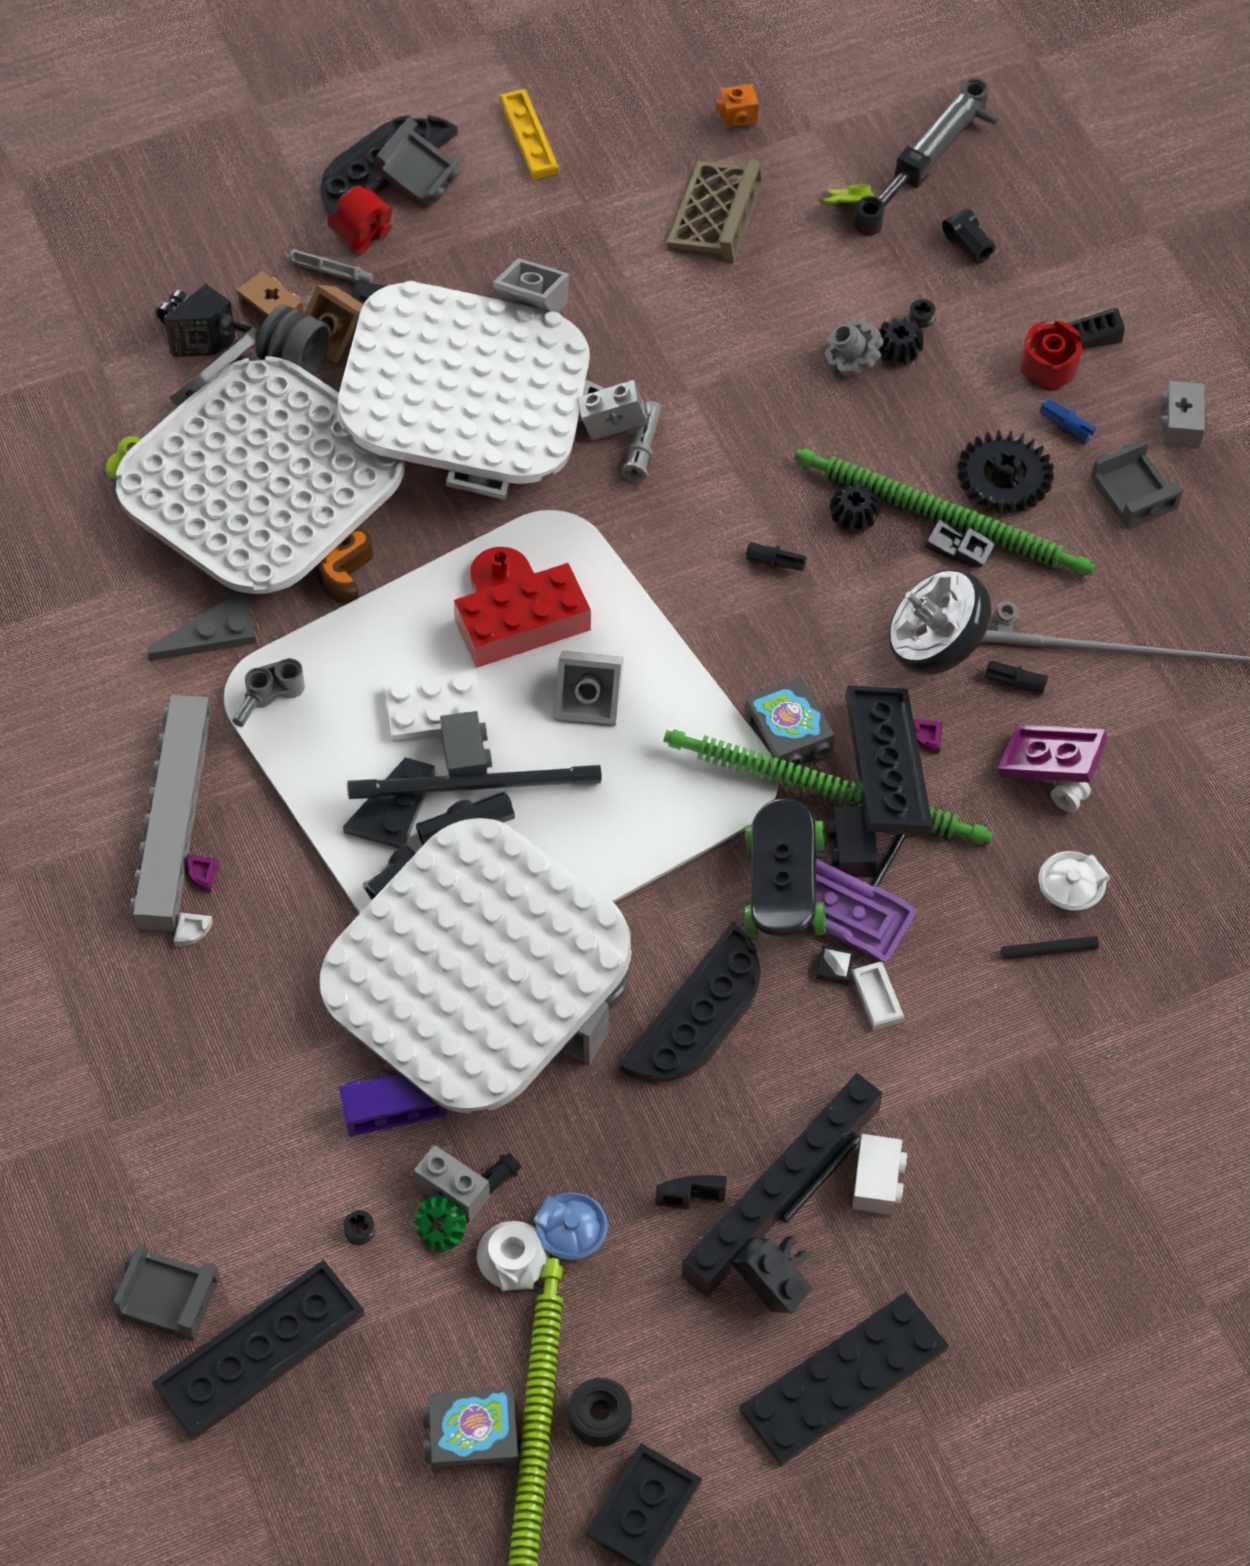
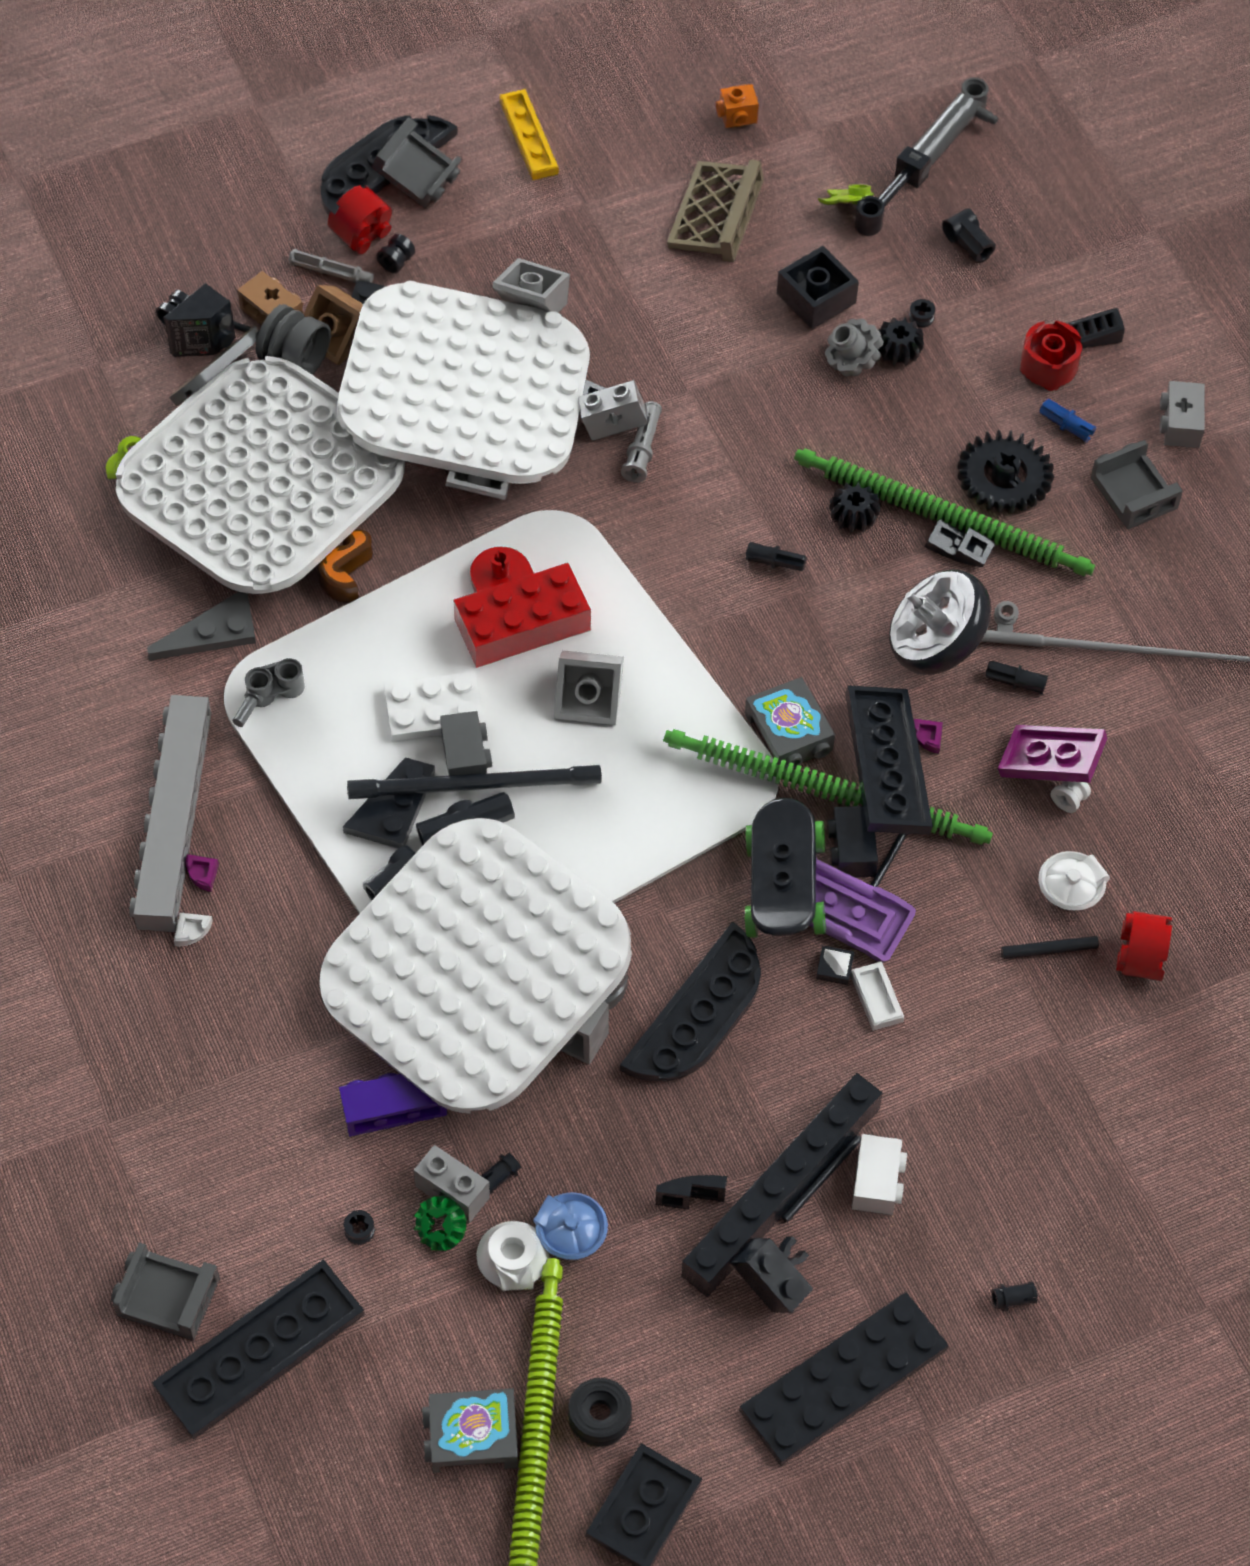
none -> black wheel [376,233,416,274]
none -> black brick [776,245,859,329]
none -> black pin [991,1281,1038,1312]
none -> red brick [1116,911,1172,982]

